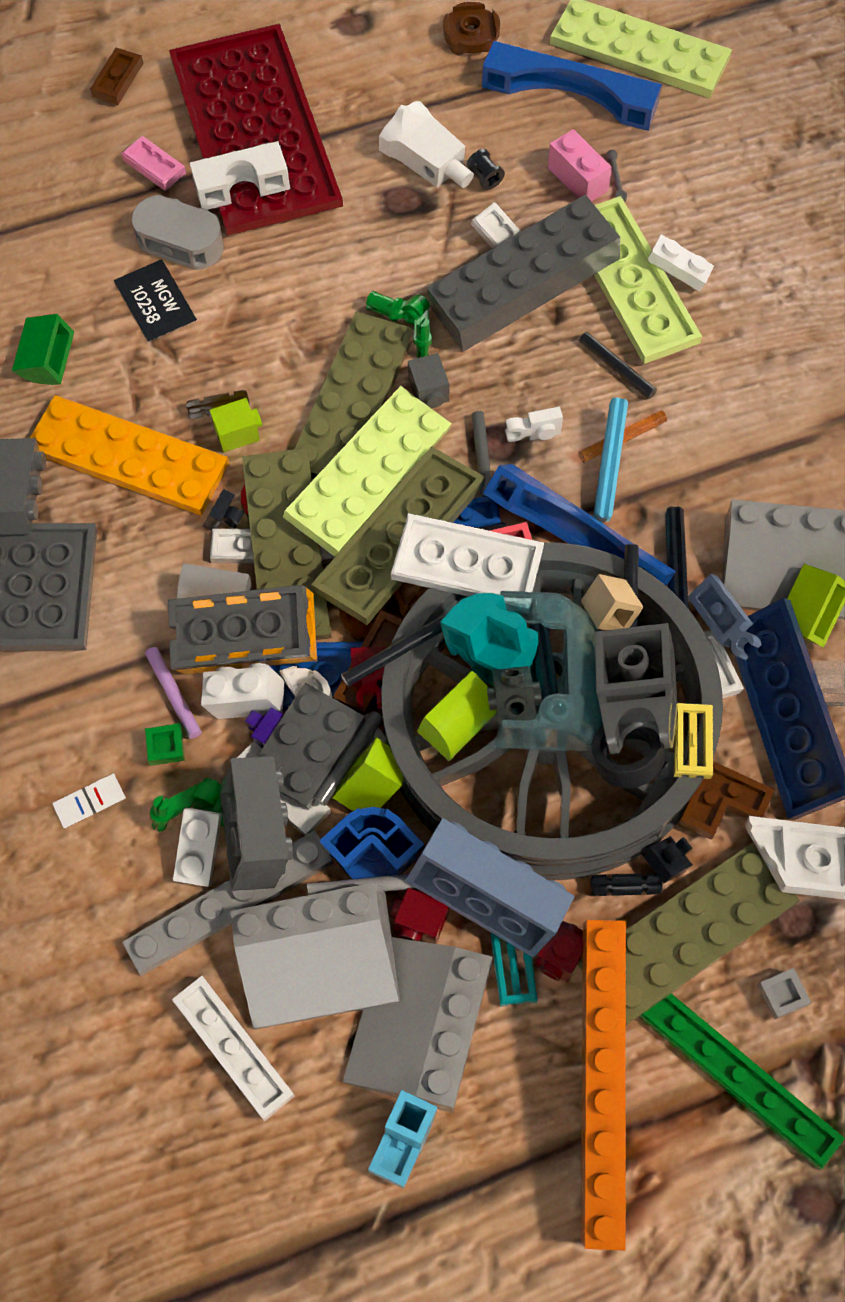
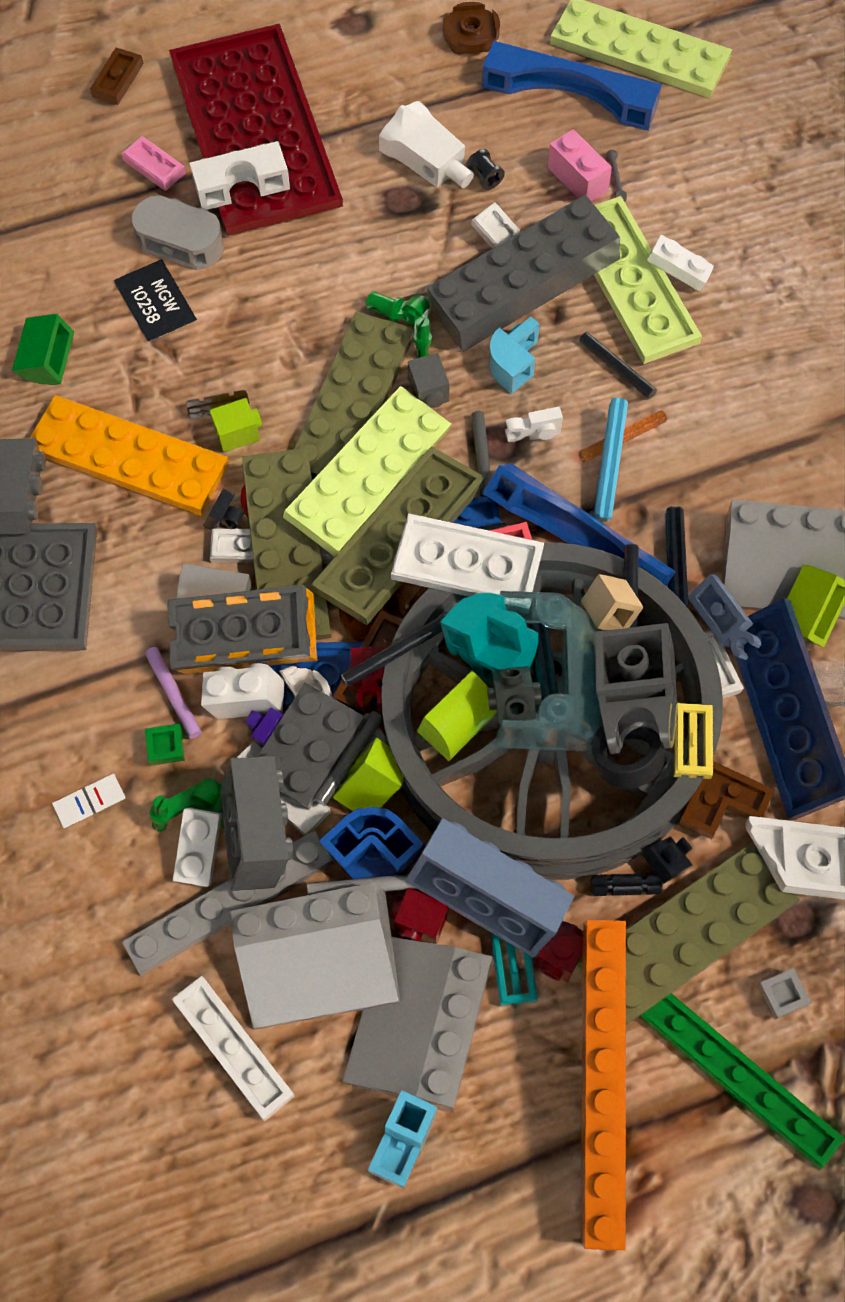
none -> medium azure brick [489,316,540,394]

